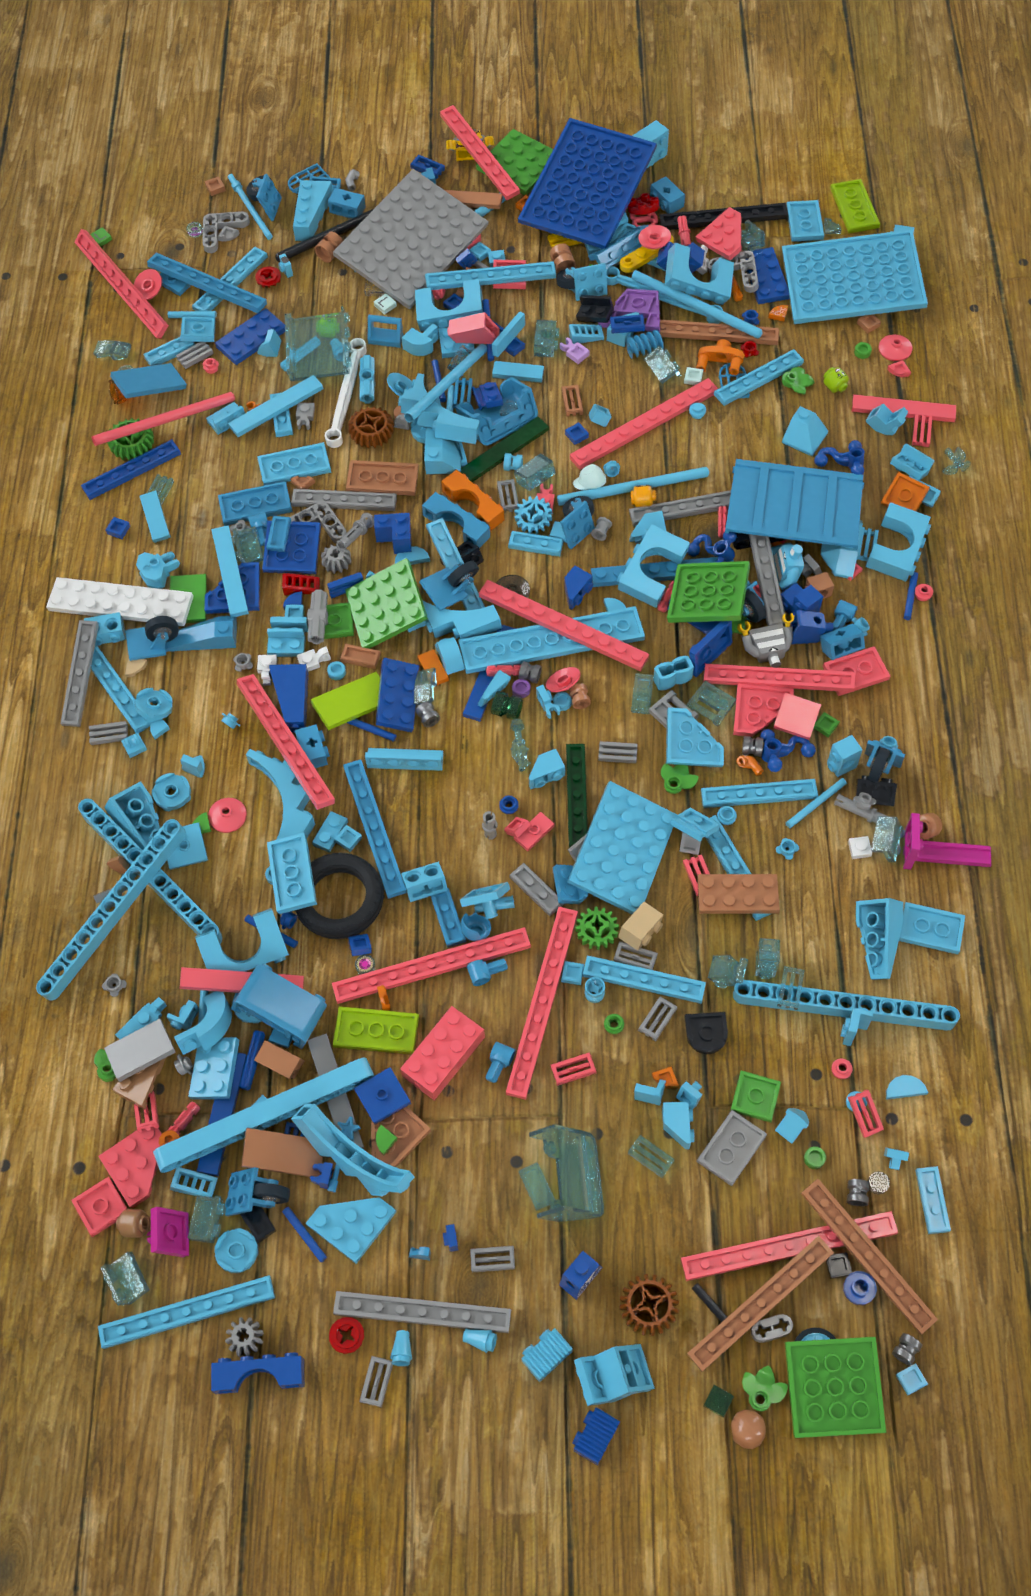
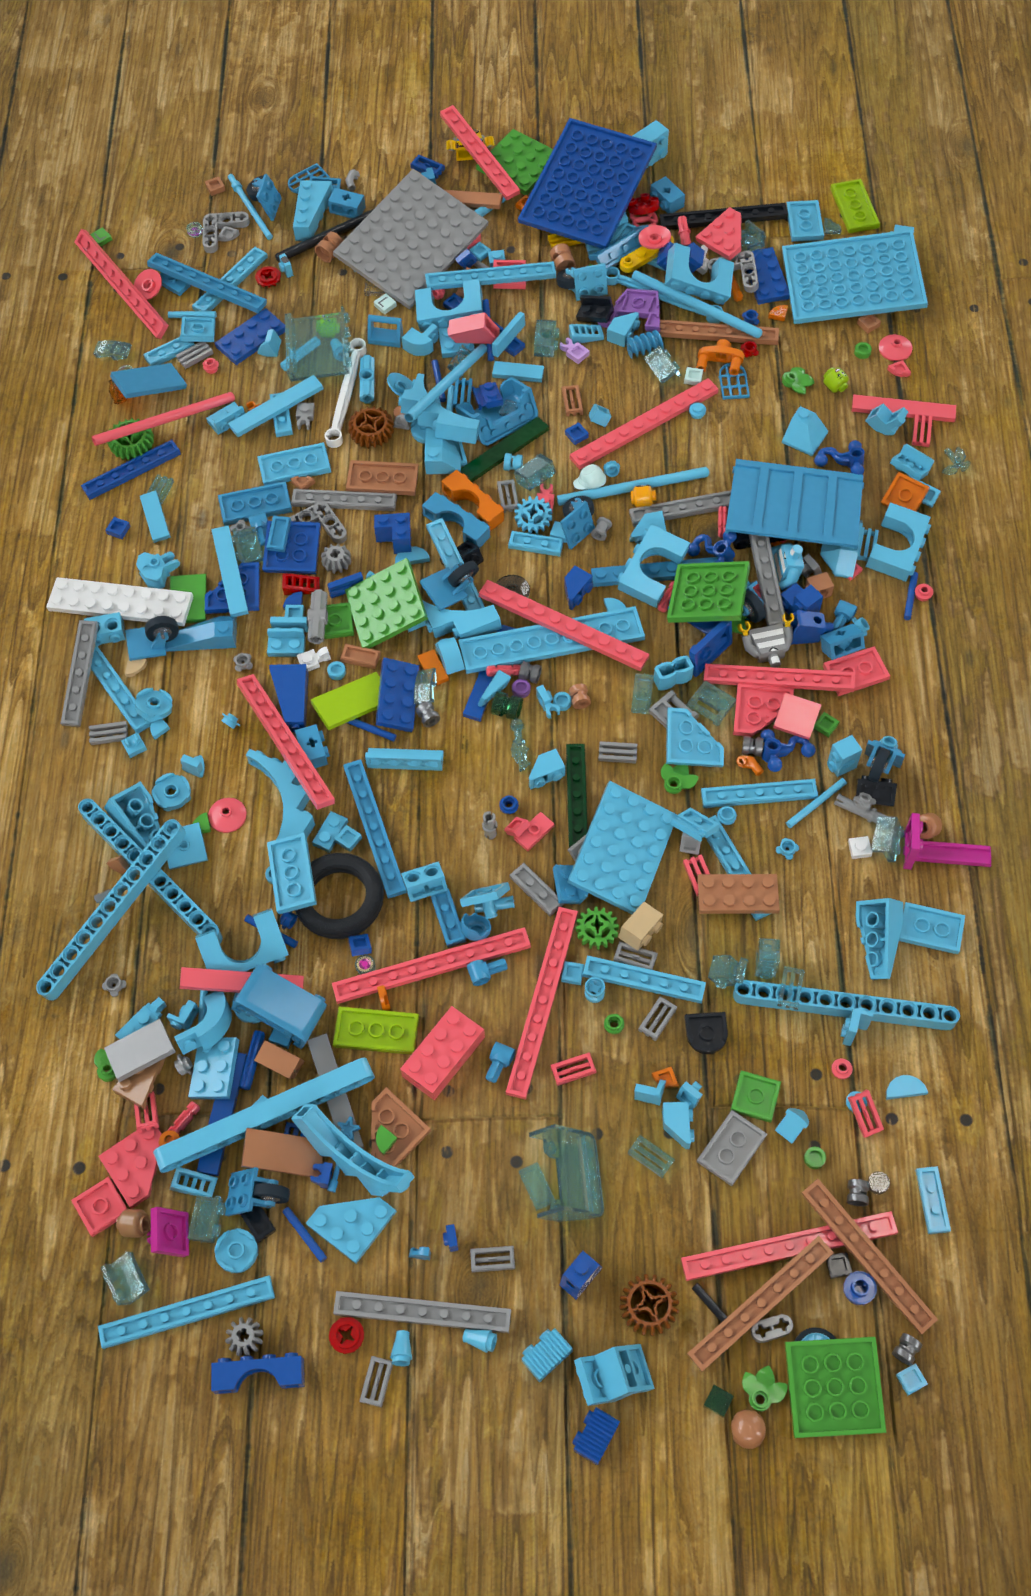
white plate [257,655,277,686] -> none
light grey pin [336,513,374,551] -> none
blue plate [354,1067,411,1125] -> none
coral dish [546,667,581,692] -> none
blue tile [610,314,645,334] -> none
medium azure tile [714,349,804,406] -> none
medium azure tile [884,1147,909,1170] -> none

